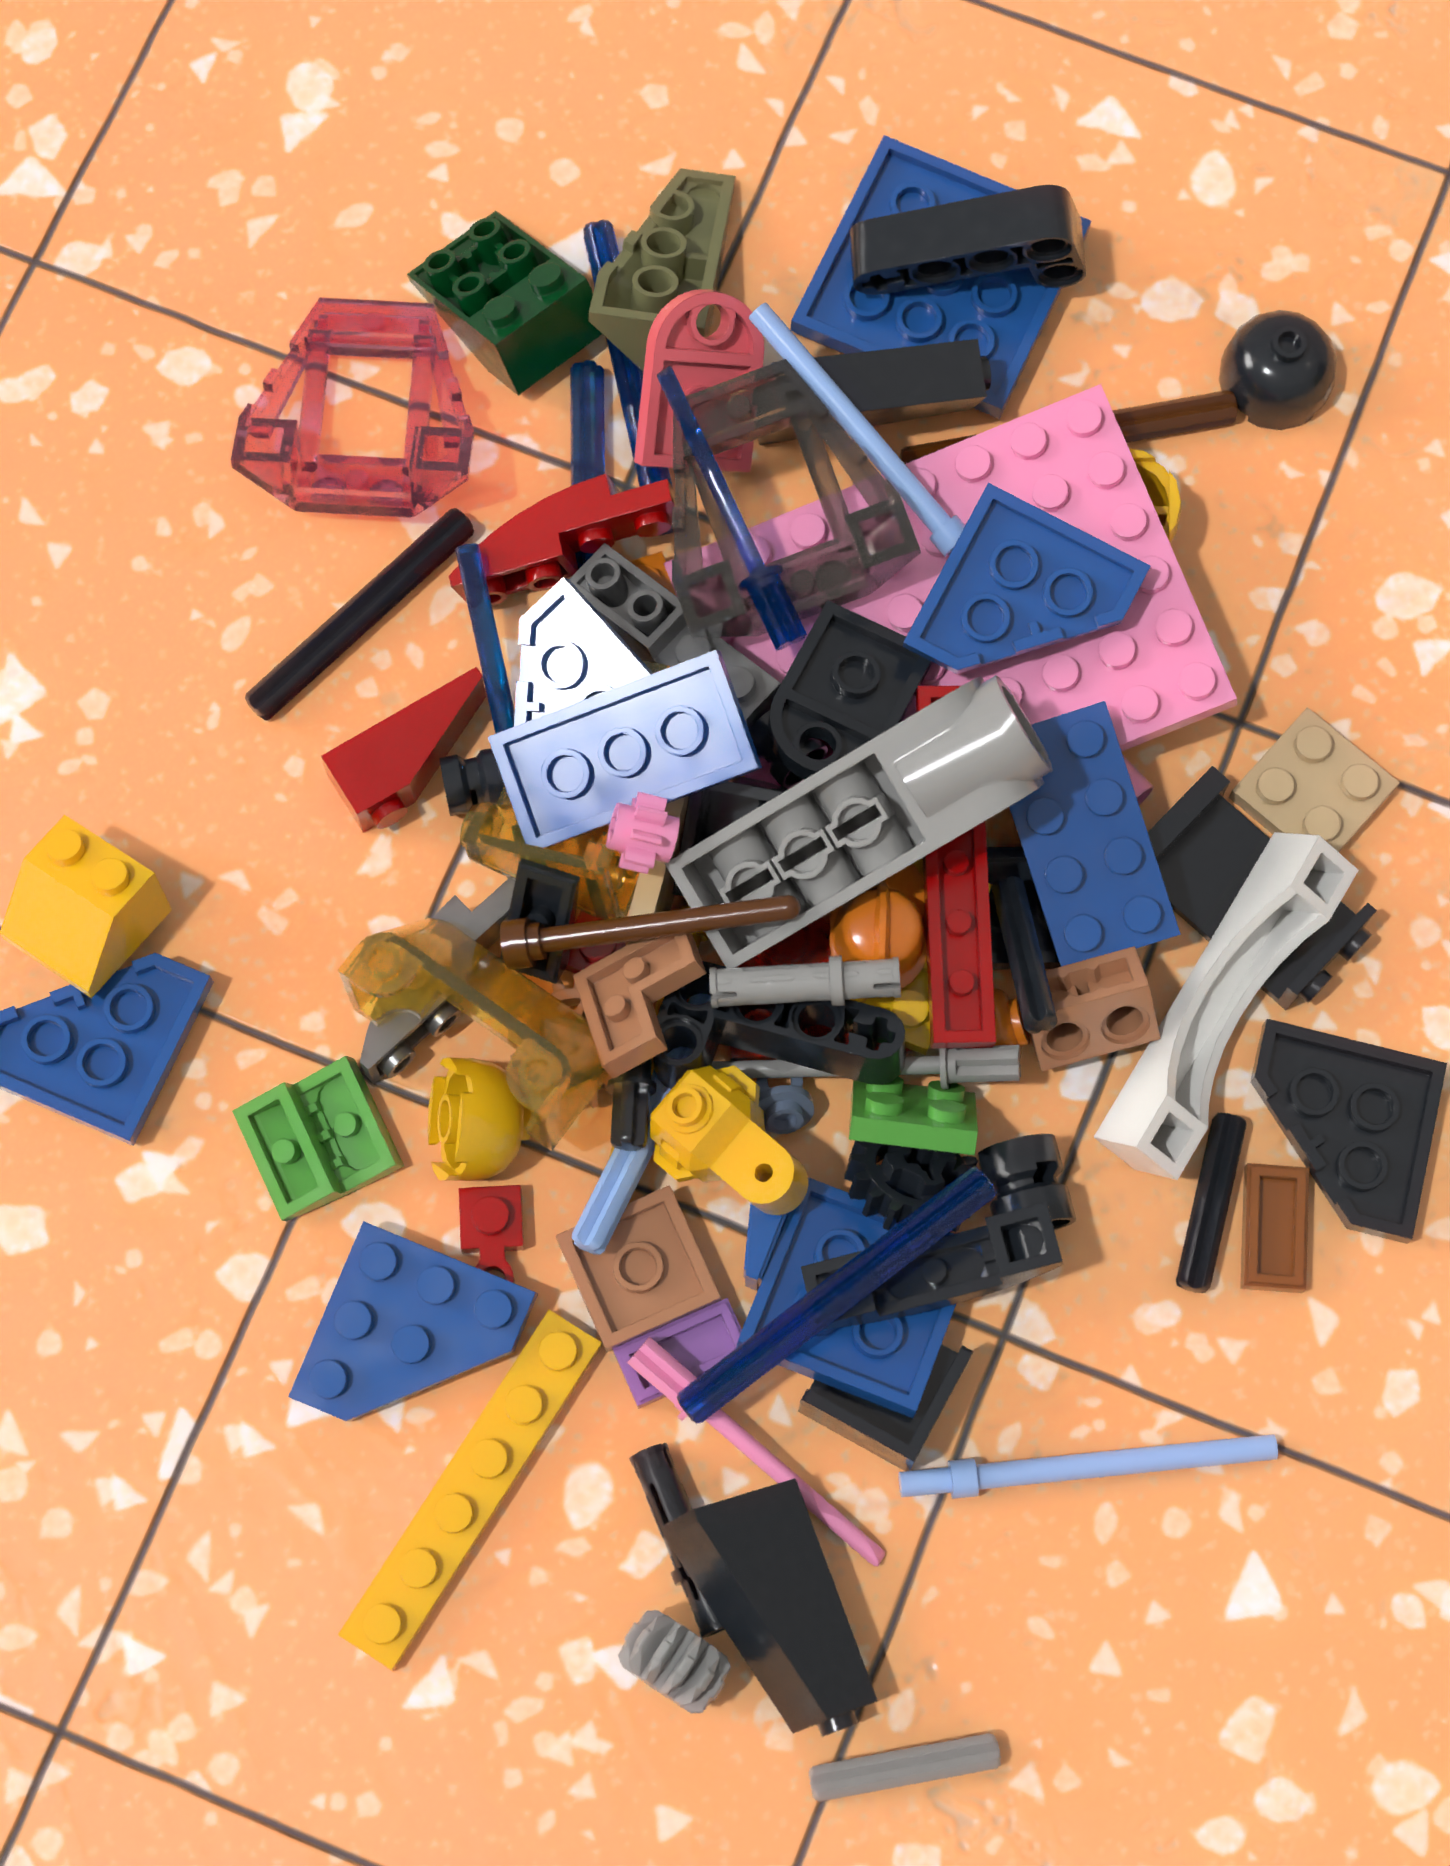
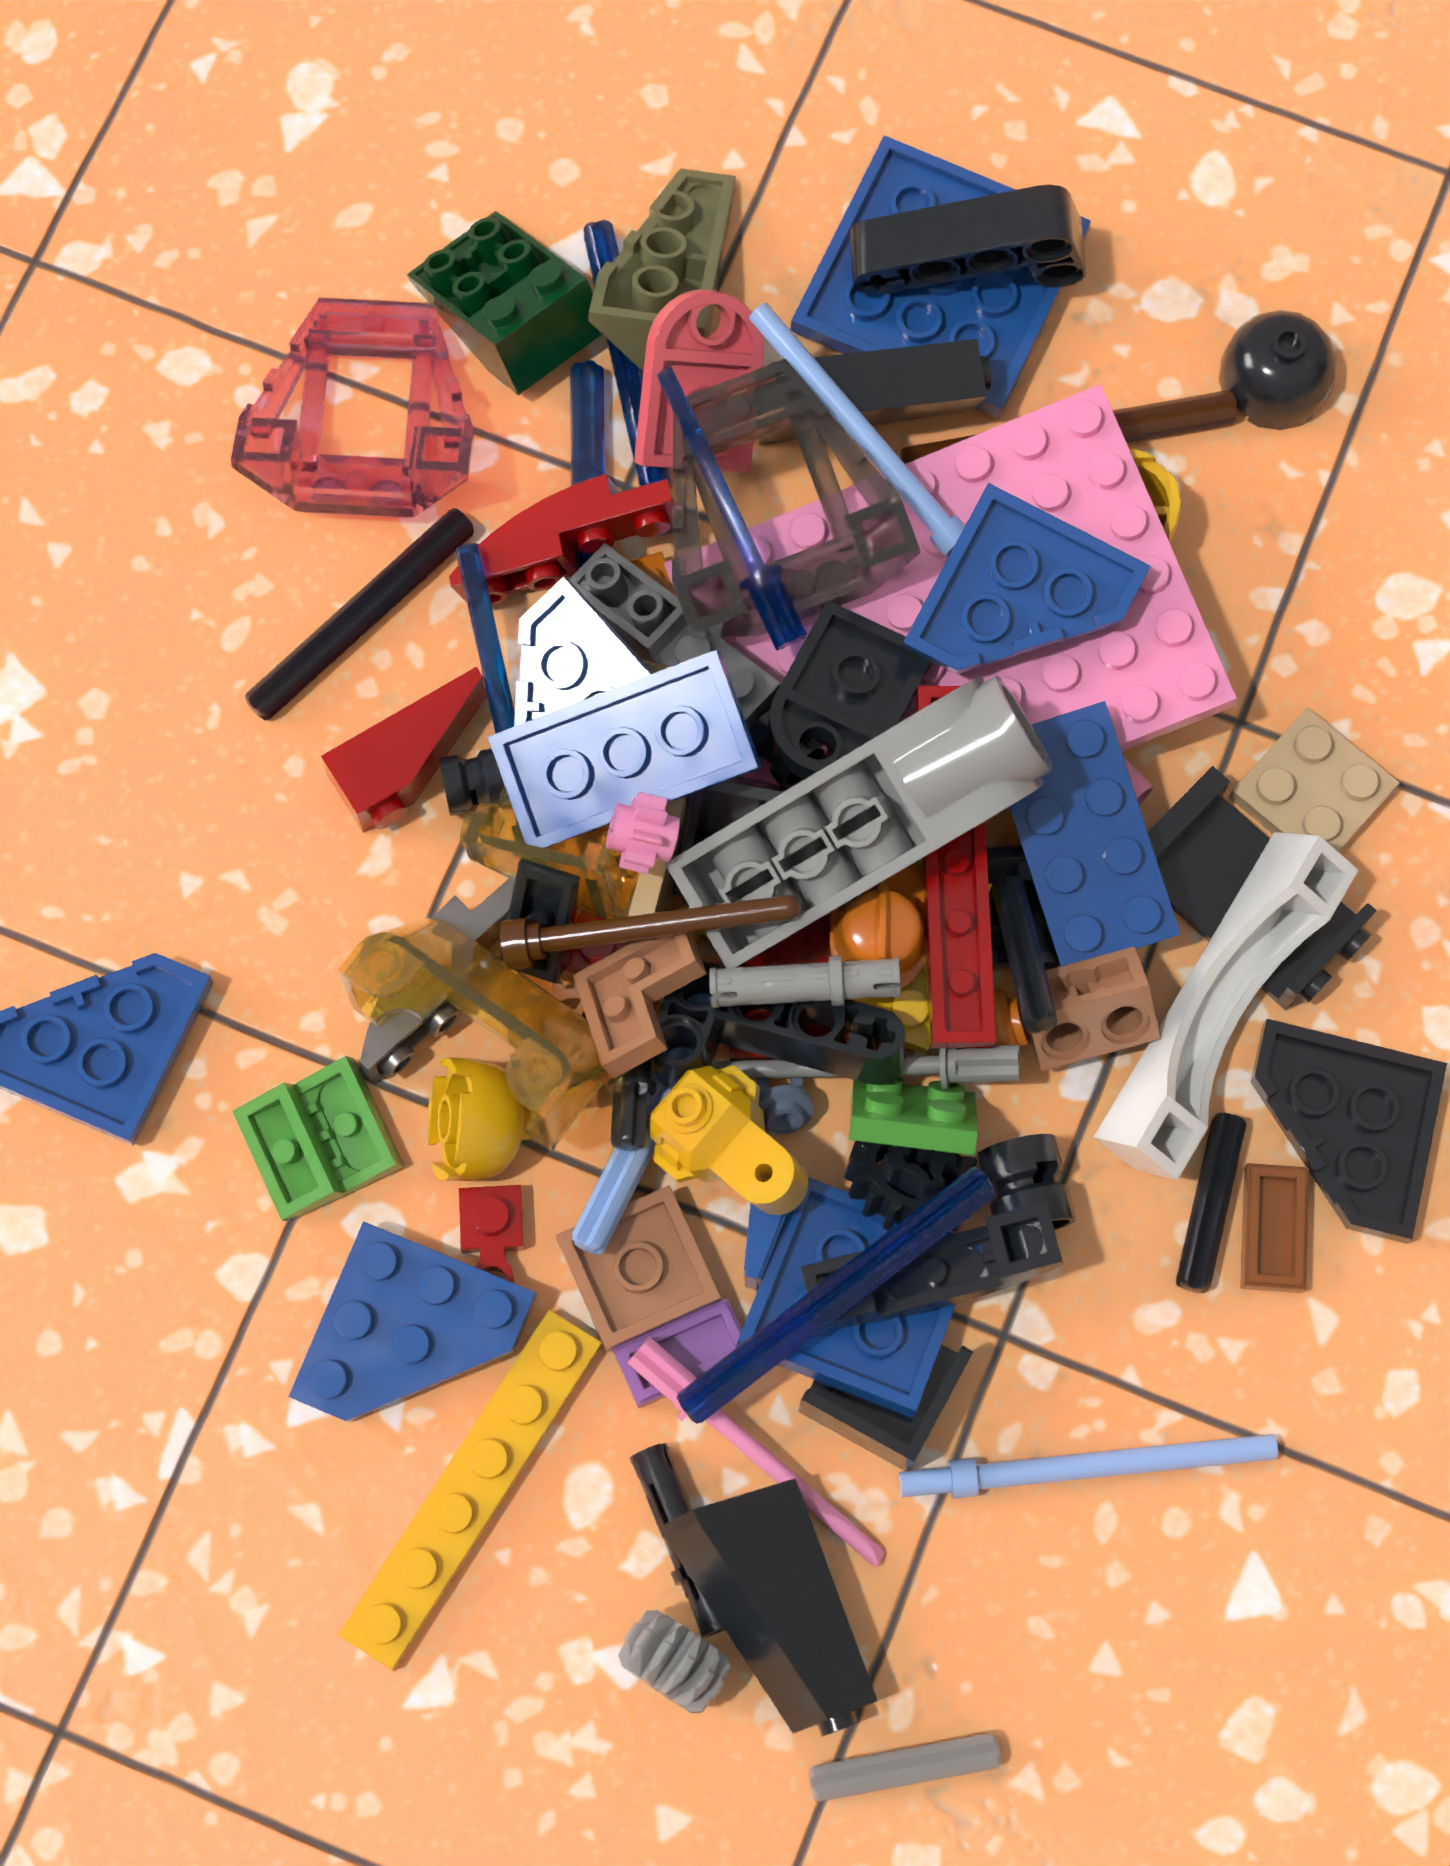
yellow slope [0,815,172,998] -> none

